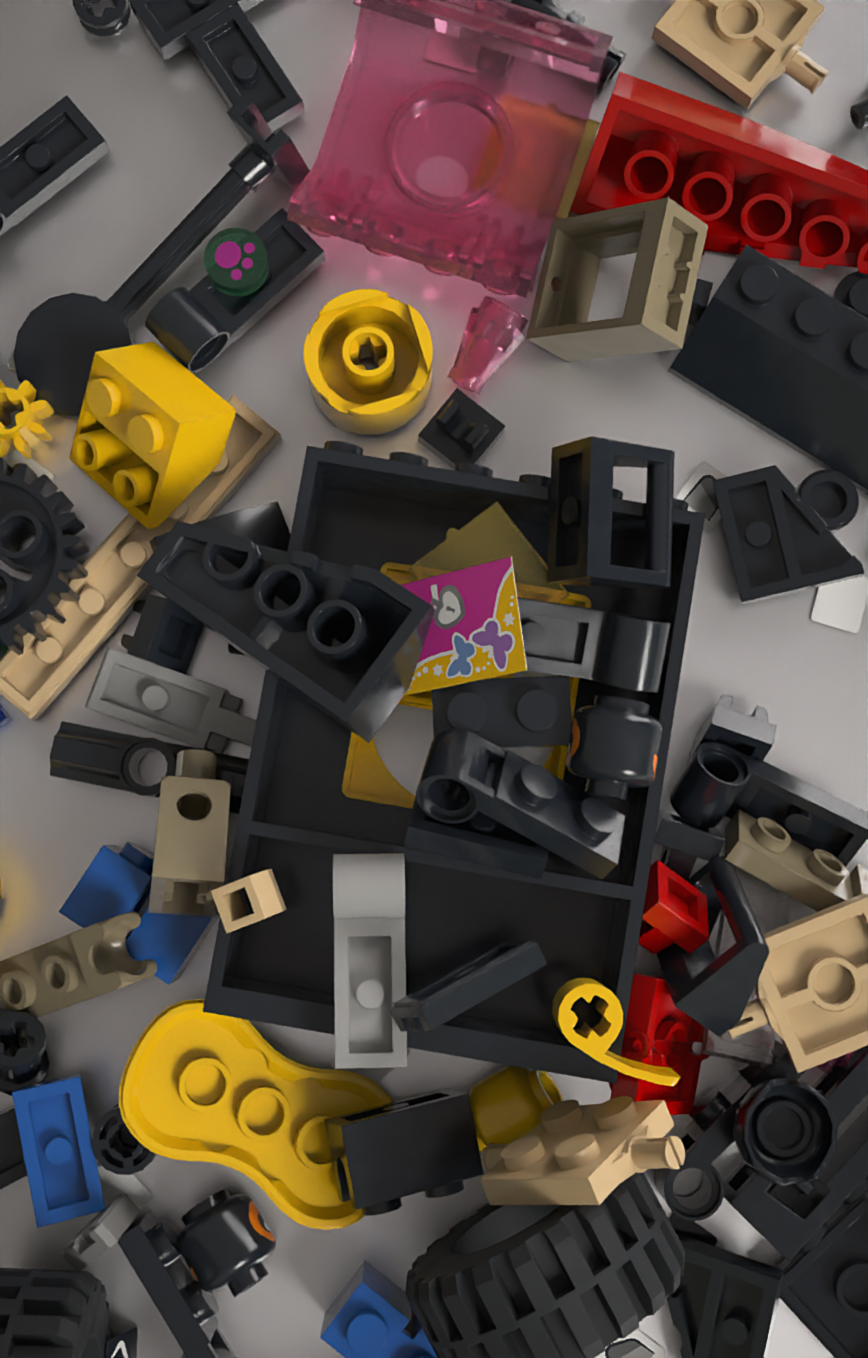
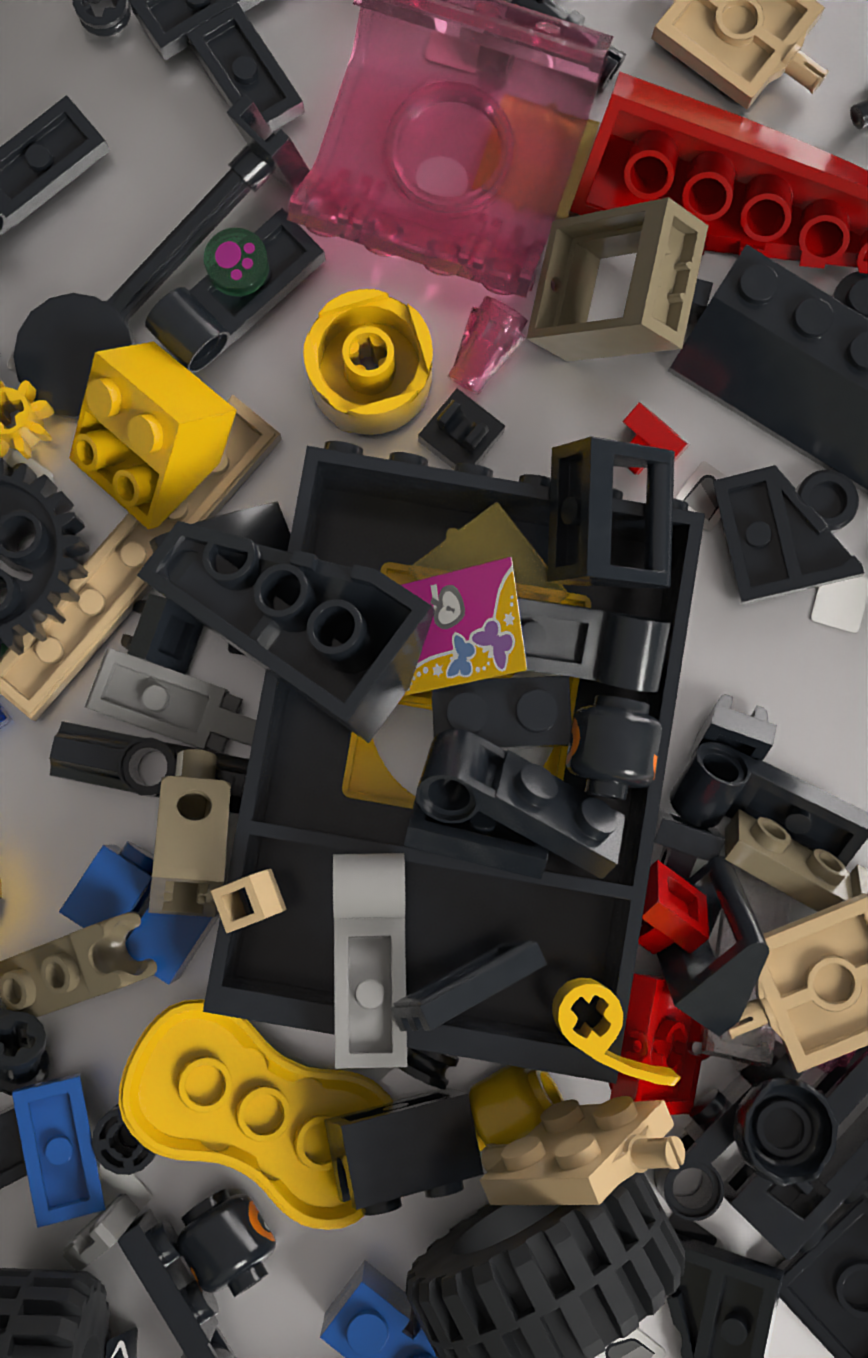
none -> black bush [397,1048,459,1090]
none -> red tile [622,402,690,475]

